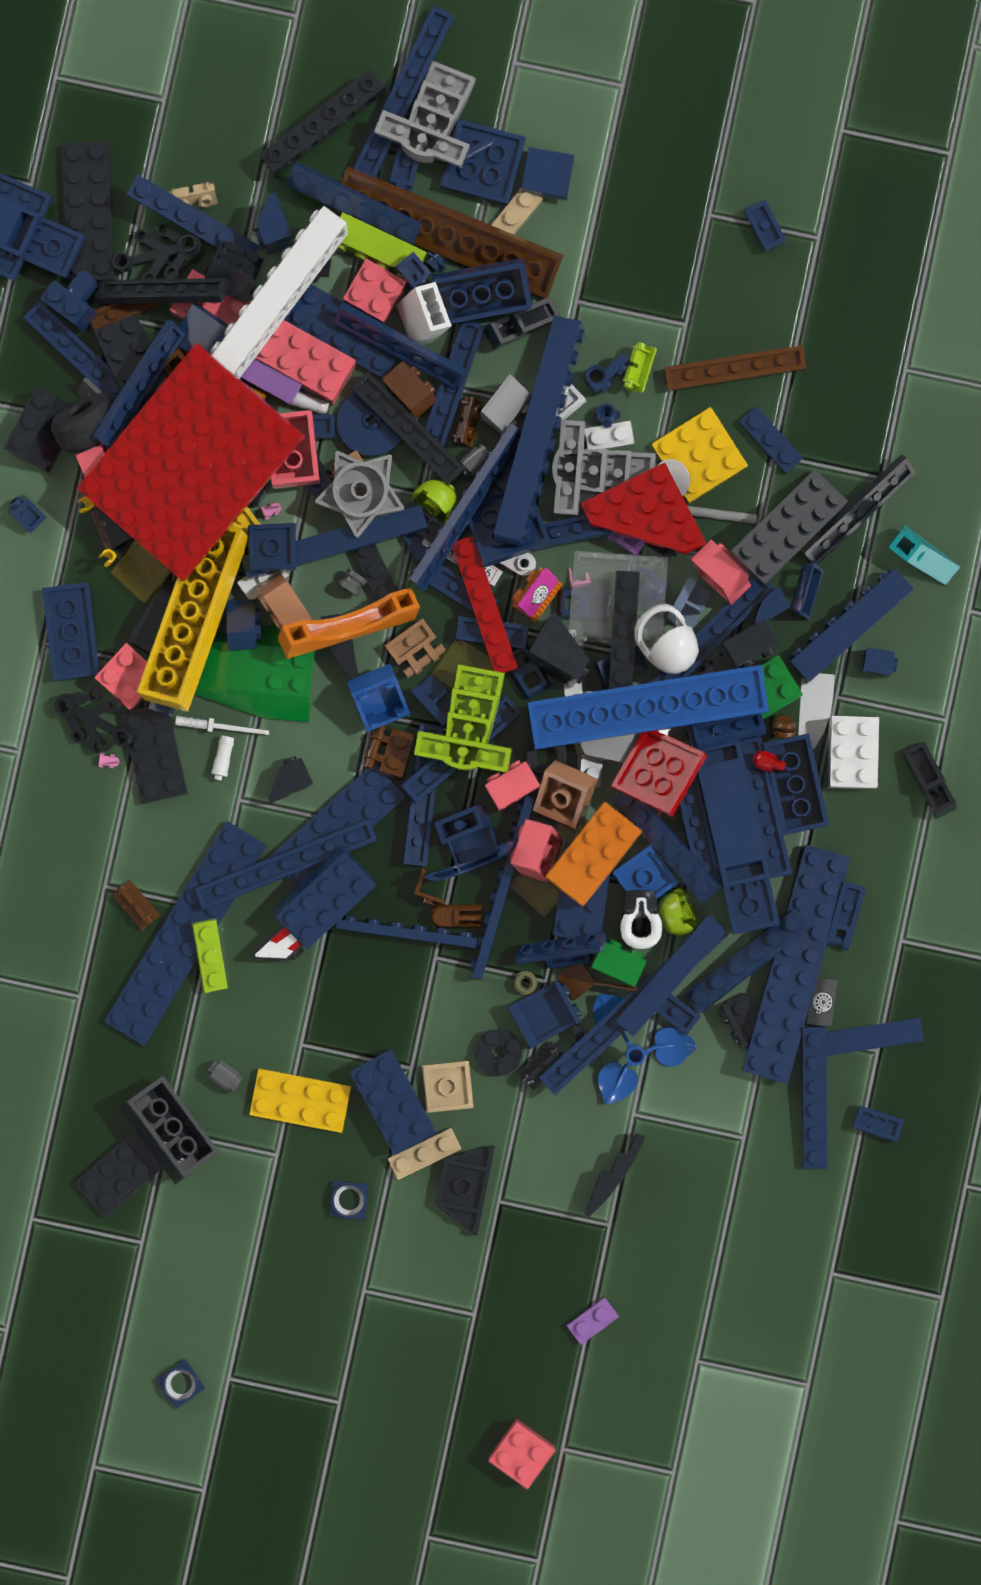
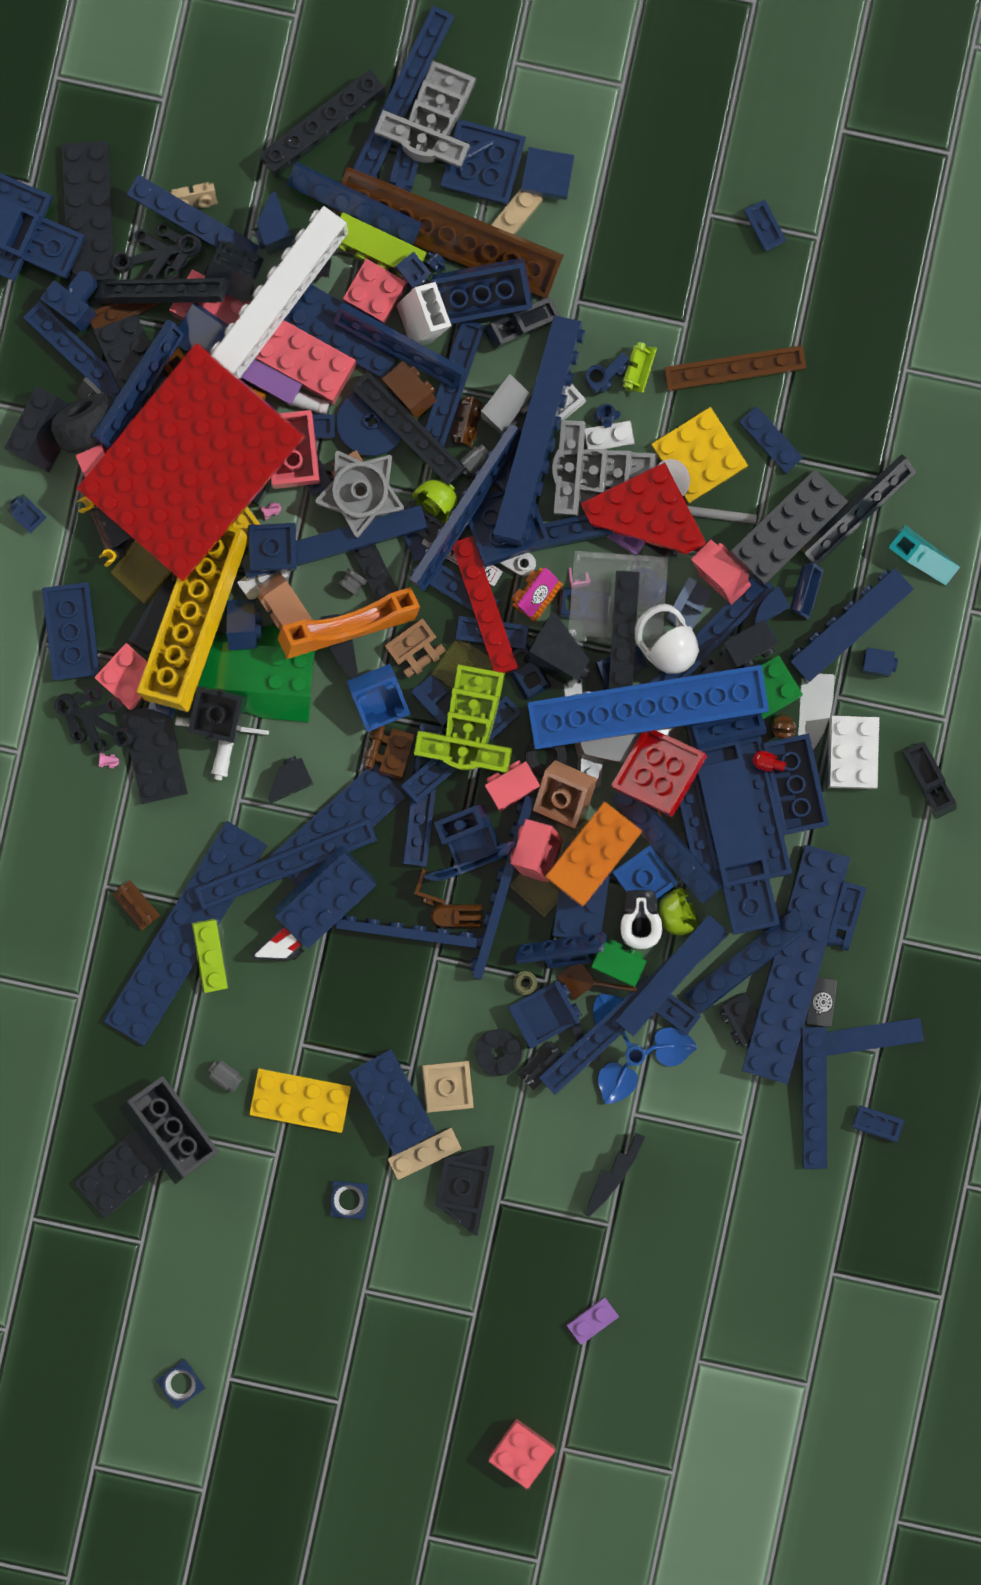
none -> black brick [188,686,248,743]

